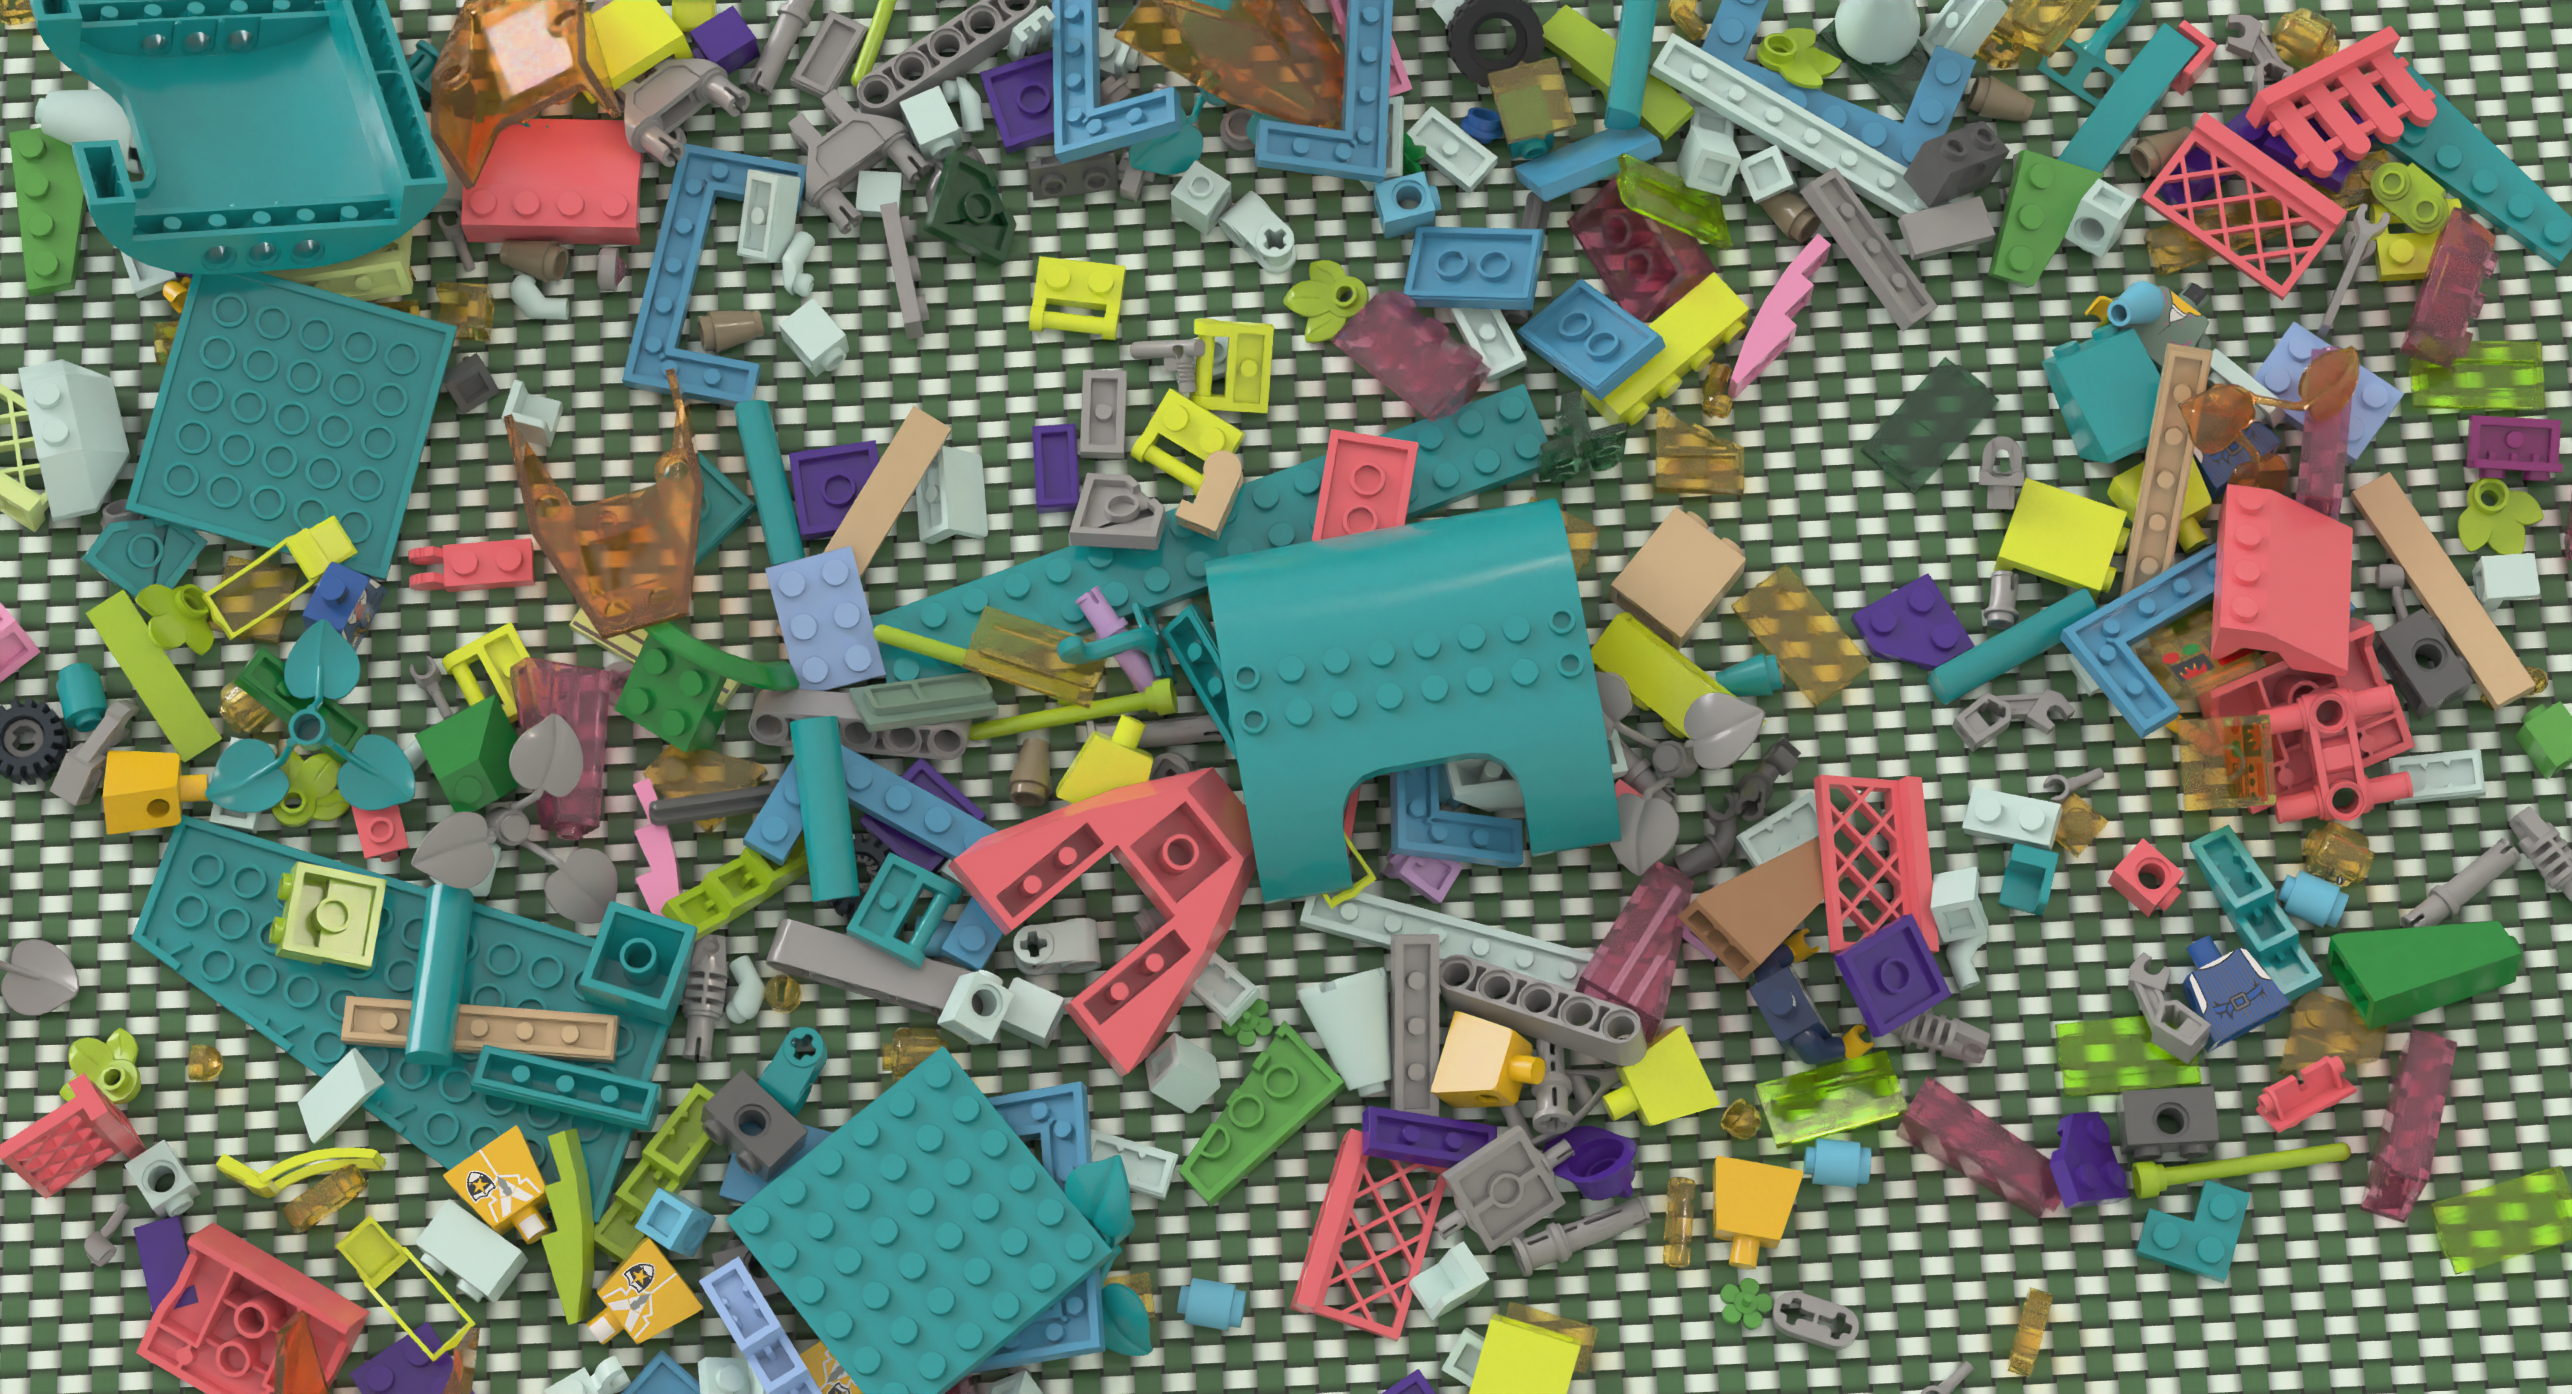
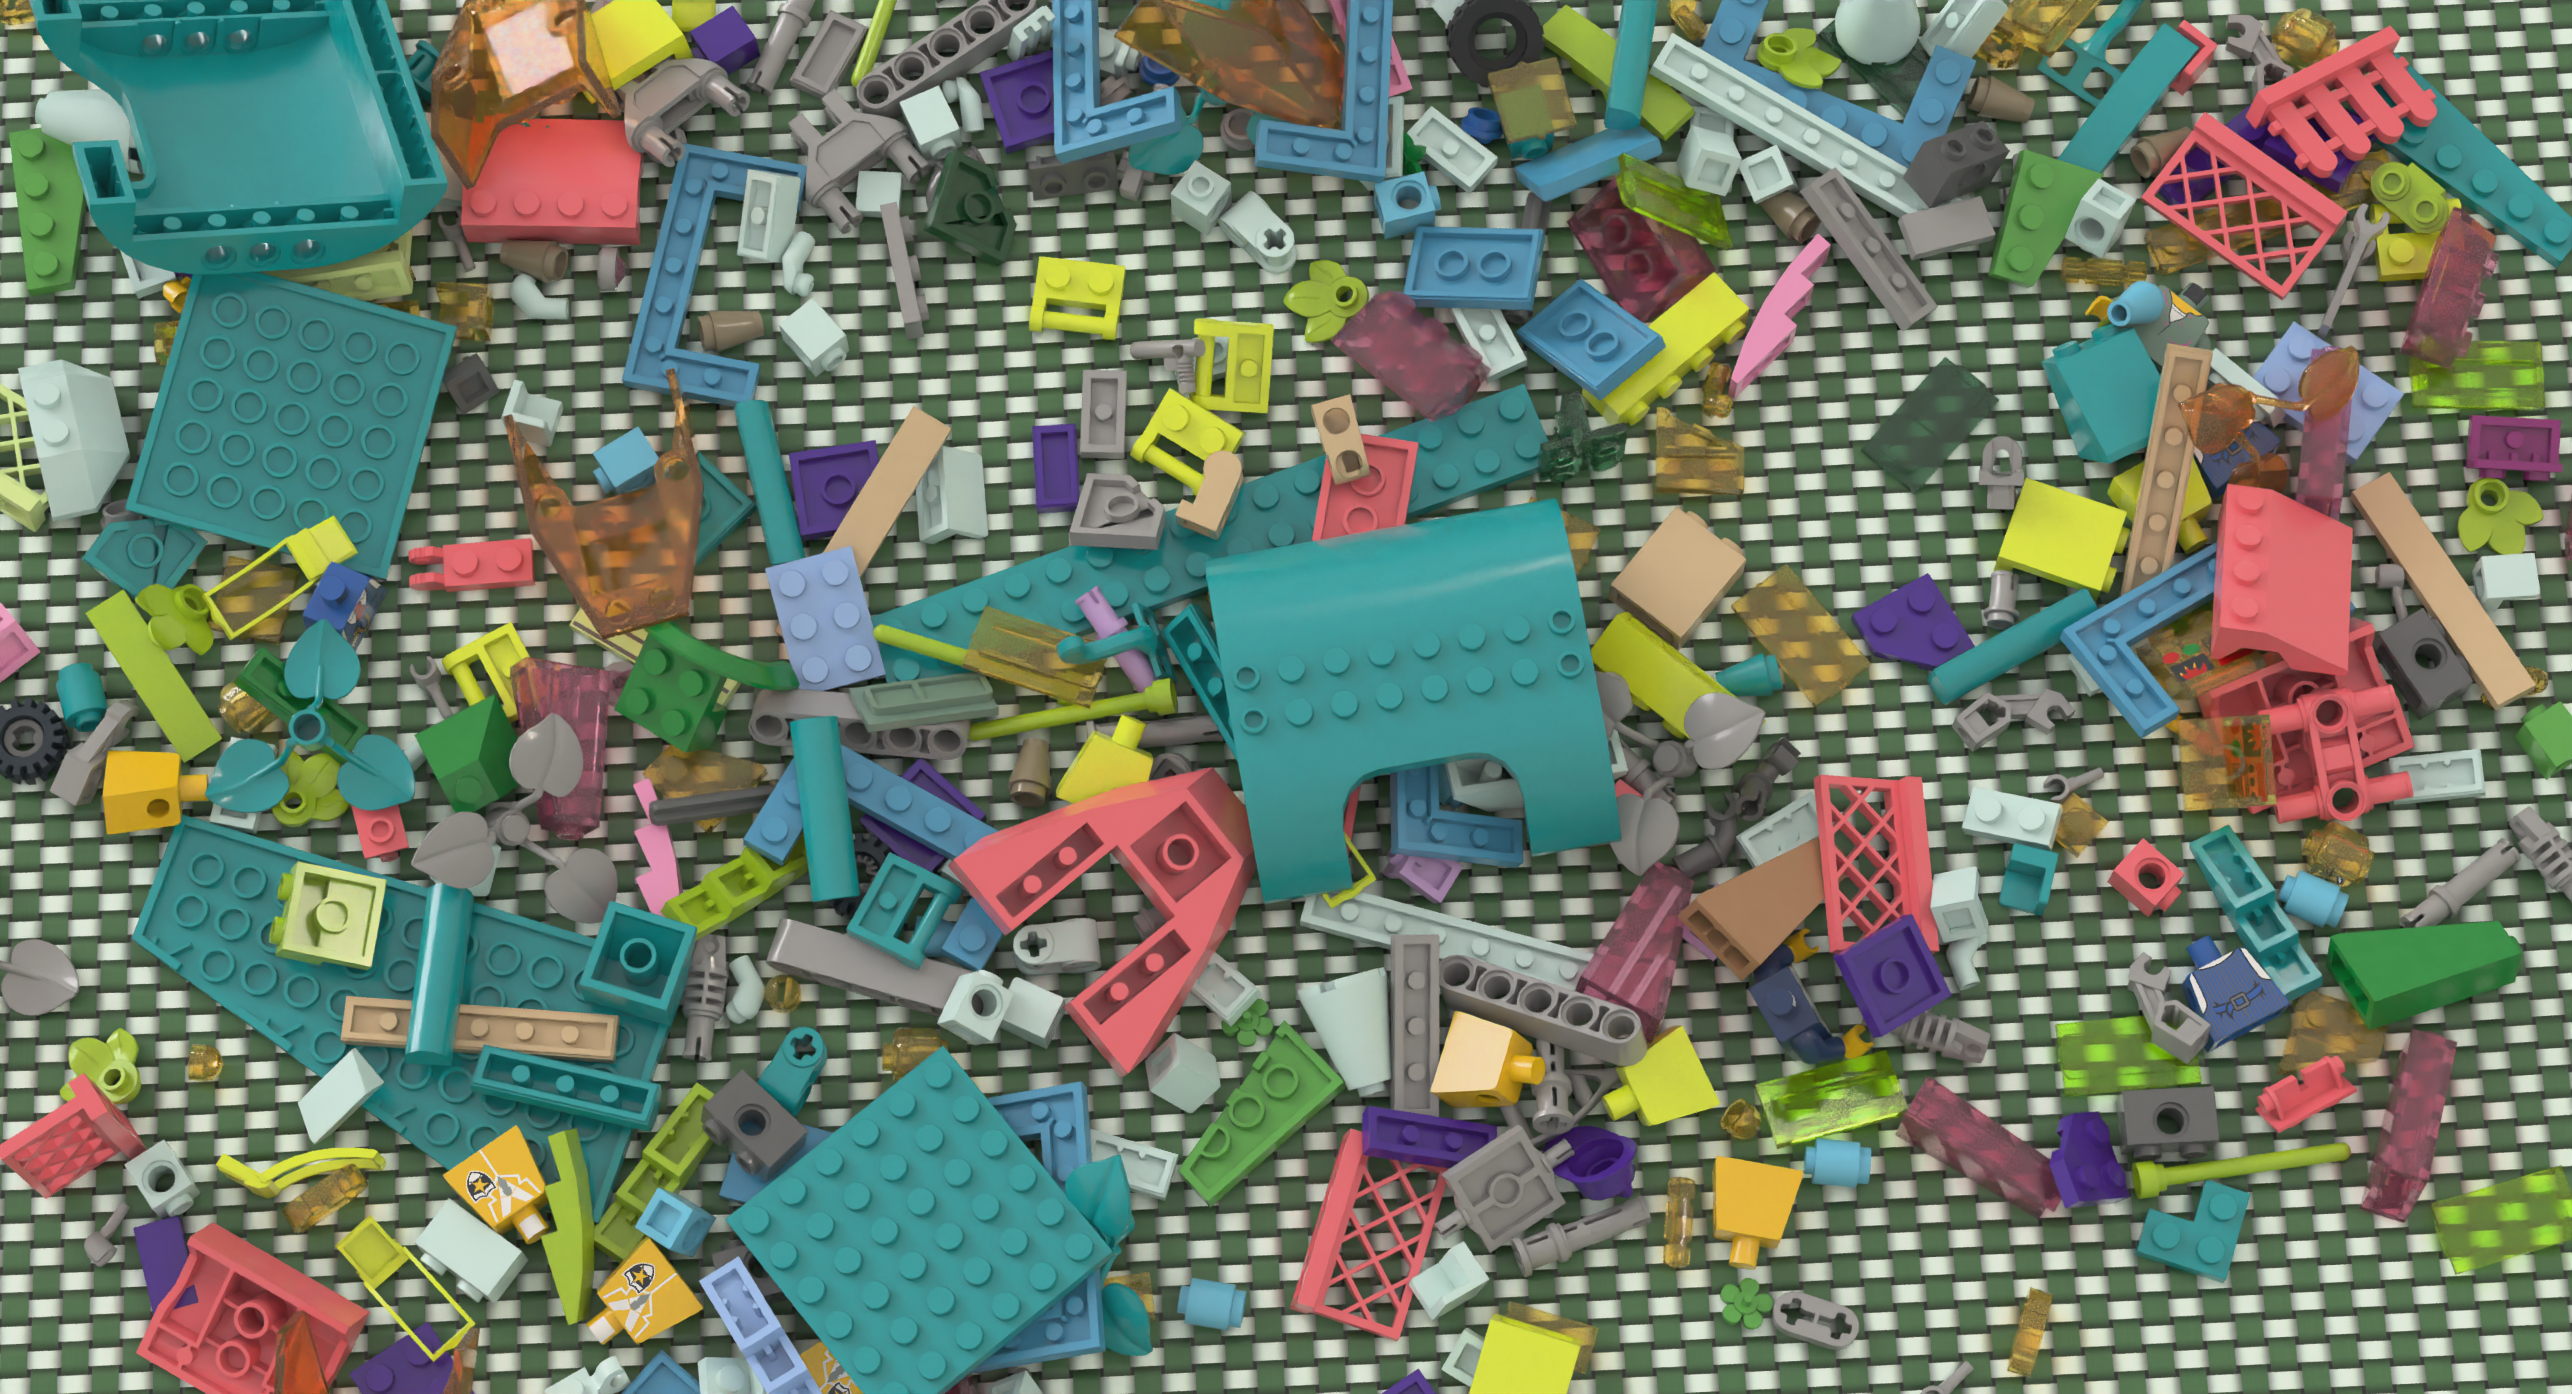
none -> medium azure brick [593,427,665,503]
none -> blue plate [1139,47,1182,87]
none -> tan leg [1311,394,1370,485]
none -> clear yellow axle [2060,257,2147,287]

